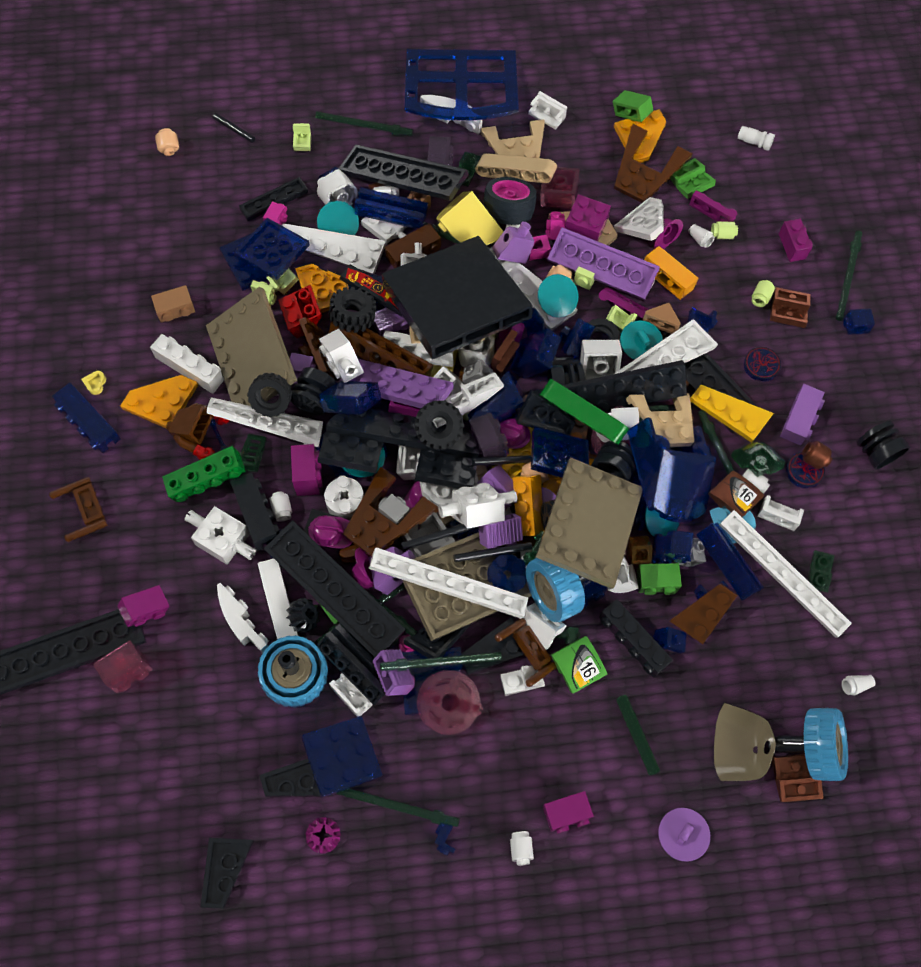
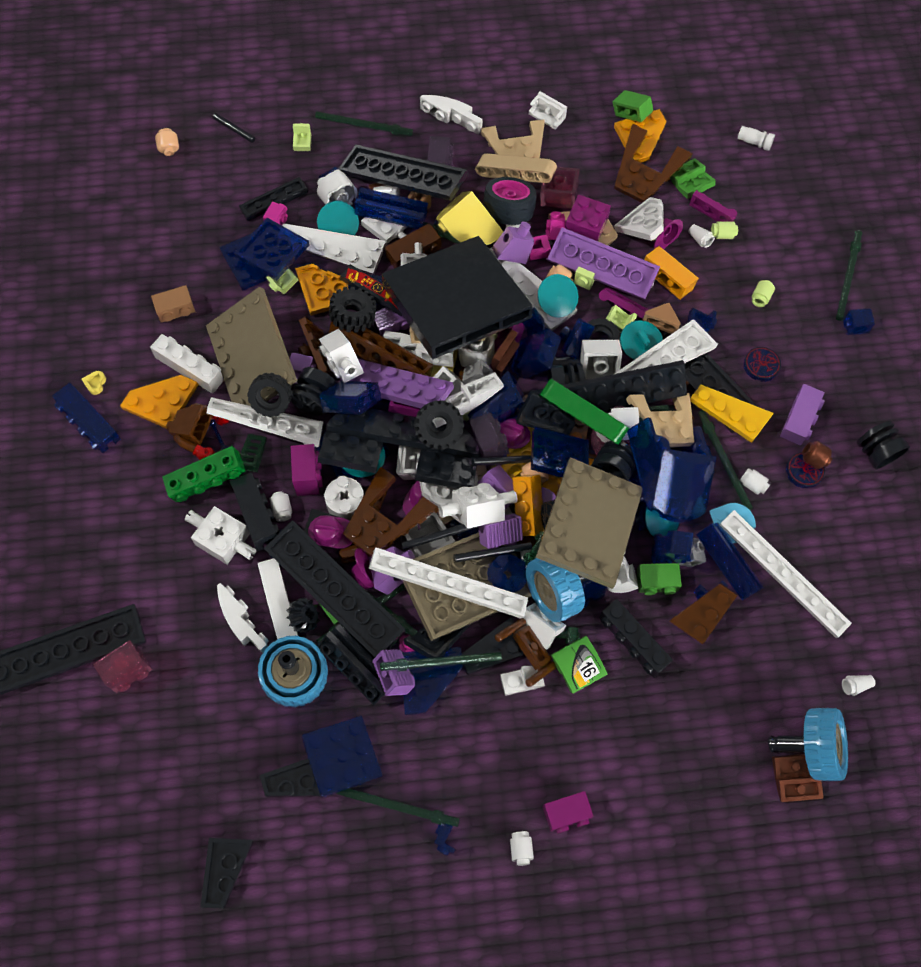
reddish brown plate [49,476,108,542] -> none
magenta brick [118,585,169,627] -> none
yellowish green bracket [251,280,276,307] -> none
red slope [278,285,322,338] -> none
magenta gear [306,817,340,854] -> none
white hinge [329,673,373,718] -> none
light grey brick [378,494,410,525] -> none
clear blue window [404,49,519,121] -> none
clear pink piece [417,670,483,735] -> none
clear green slope [458,152,481,187] -> none
clear green axle [617,695,660,776] -> none
clear orange brick [628,536,652,564] -> none
clear blue bracket [654,627,686,653] -> none
medium lavender shield [658,808,710,861] -> none
copper slope [708,471,765,517] -> none
dark tan piece [714,703,776,781] -> none
clear green brick [731,442,785,477] -> none
white hinge [757,495,804,531] -> none
copper slope [770,287,811,328] -> none
magenta brick [779,218,813,262] -> none
clear green slope [808,550,835,593] -> none

